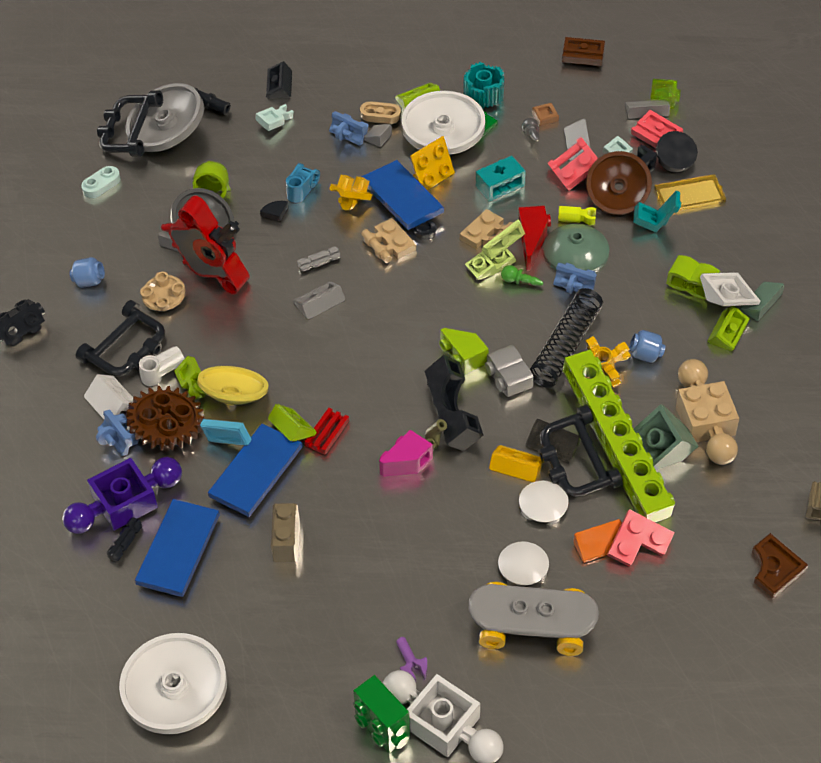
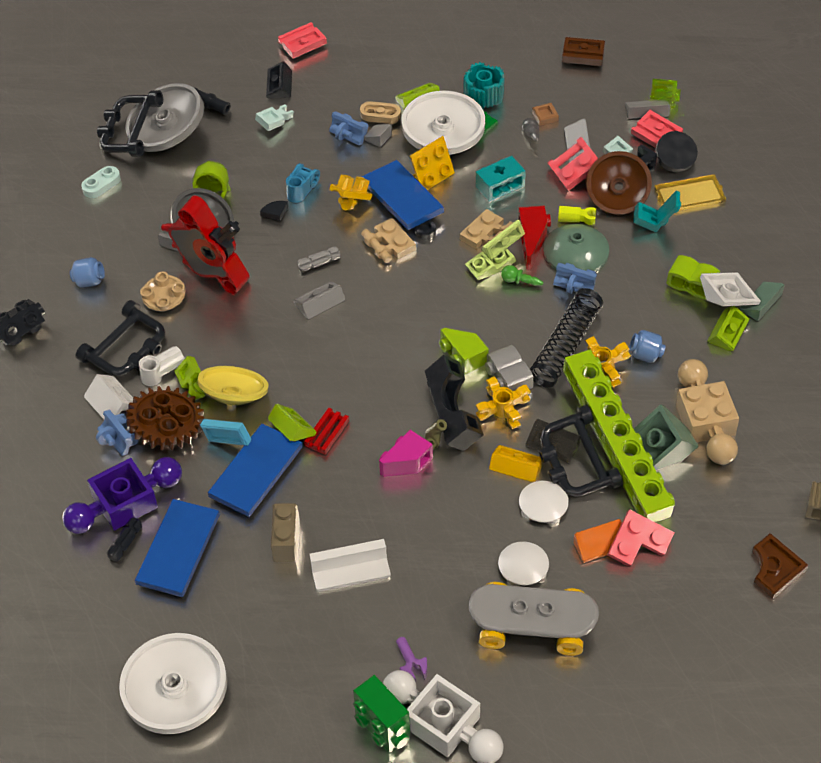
none -> coral plate [278,22,327,59]
none -> white panel [309,539,391,592]
none -> yellow pin [476,376,531,429]

